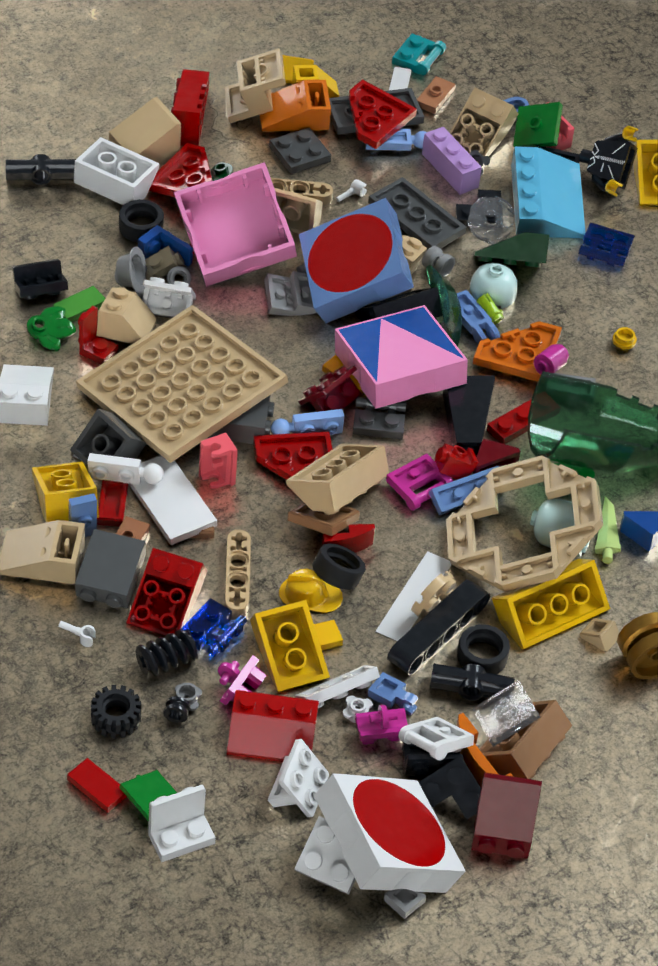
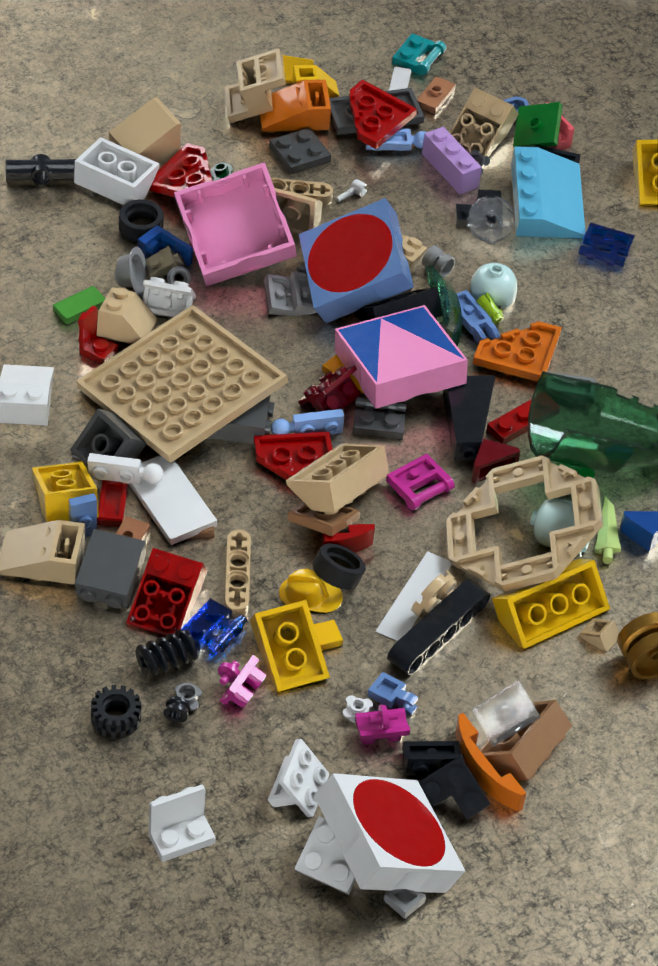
black bracket [12,259,68,299] -> none
green plate [27,306,76,351] -> none
white hand [58,621,96,647] -> none
red tile [67,758,127,813] -> none
green piece [119,770,177,822] -> none
red wedge [171,69,210,146] -> none
coral hinge [199,433,238,489] -> none
red slope [226,690,319,762] -> none
white plate [295,665,380,708] -> none
dark grey plate [368,177,467,250] -> none
white plate [398,717,474,760] -> none
medium blue plate [428,466,500,515] -> none
black piece [430,663,515,701] -> none
red brick [435,443,479,479] -> none
black tyre [457,624,510,674] -> none
dark red slope [471,772,542,858] -> none
dark green slope [473,232,549,268] -> none
dark pink brick [534,344,569,377] -> none
black torso [579,126,638,197] -> none
yellow plate [612,327,637,349] -> none

